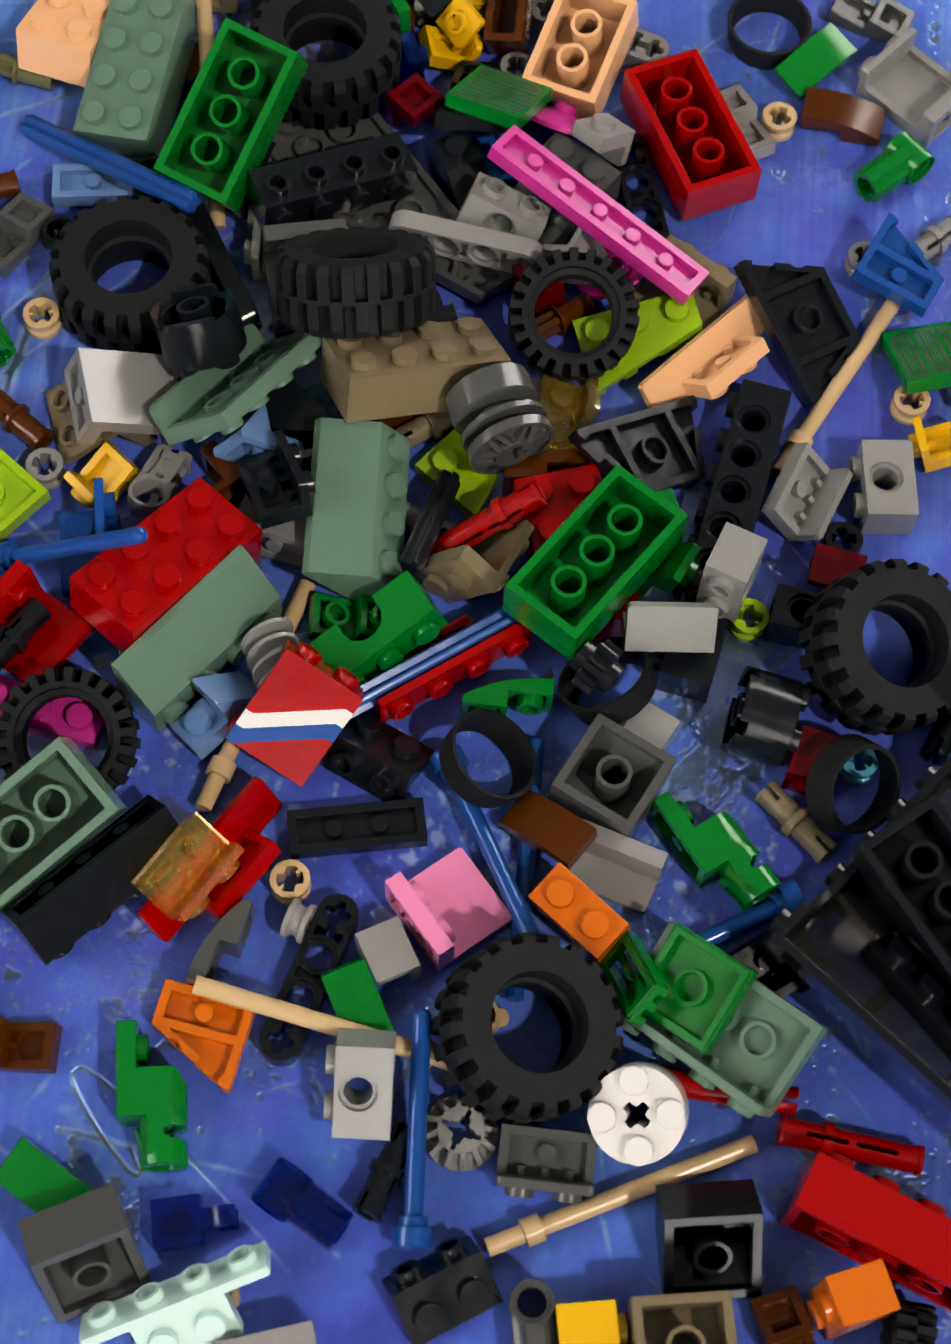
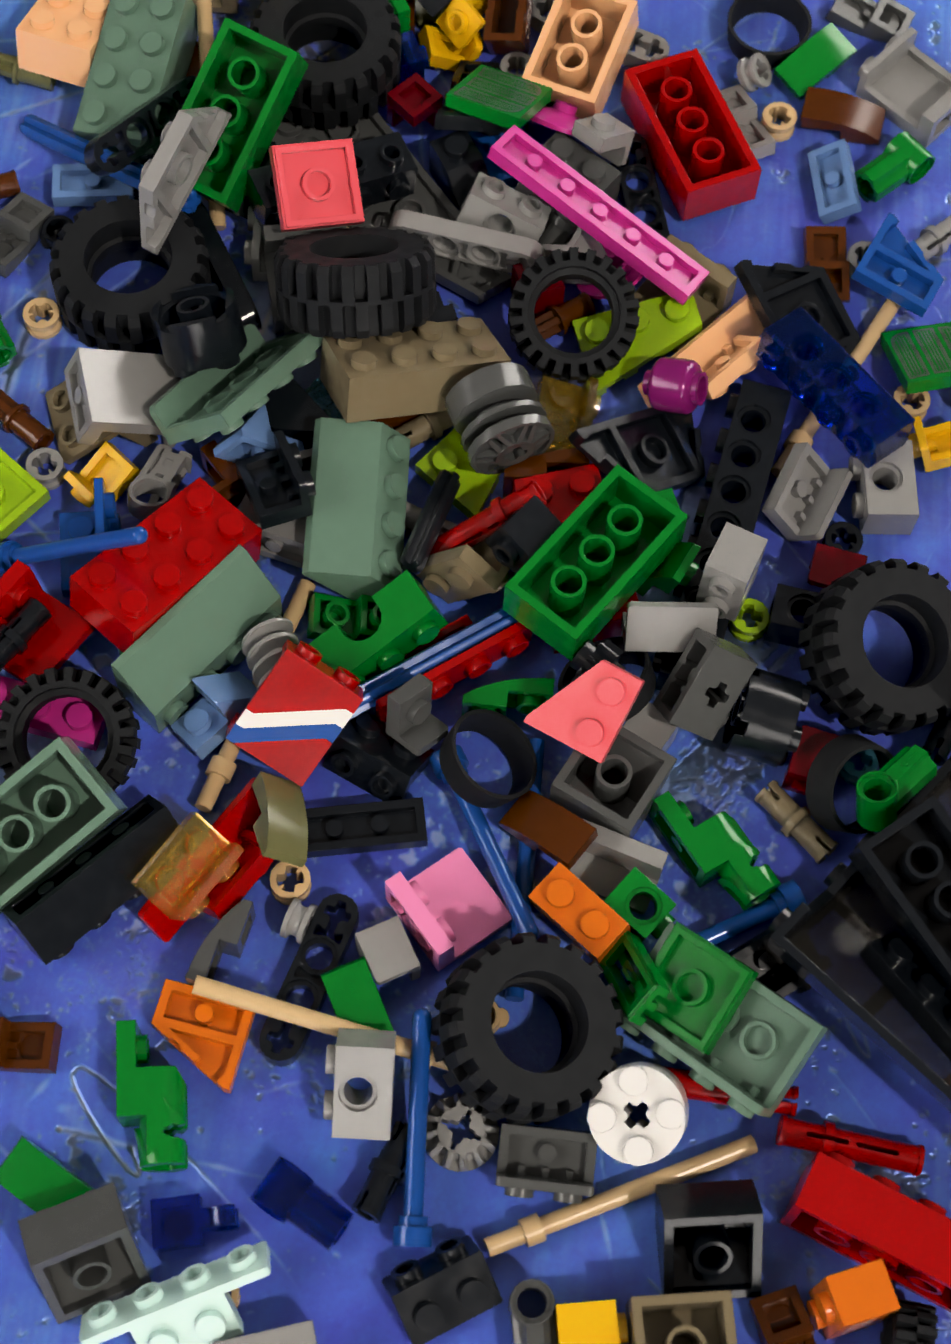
none -> black beam [84,75,197,176]
none -> light grey wing [138,106,232,255]
none -> olive slope [252,771,308,867]
none -> coral plate [268,138,365,232]
none -> dark grey bracket [386,673,448,756]
none -> black brick [485,495,562,574]
none -> coral wing [523,660,645,763]
none -> green brick [604,867,677,941]
none -> magenta head [642,357,708,415]
none -> dark grey brick [653,628,758,741]
none -> light grey bush [736,52,772,92]
none -> clear blue brick [756,306,915,469]
none -> reddish brown slope [803,226,850,303]
none -> medium blue plate [807,138,862,225]
none -> green piece [856,744,937,832]

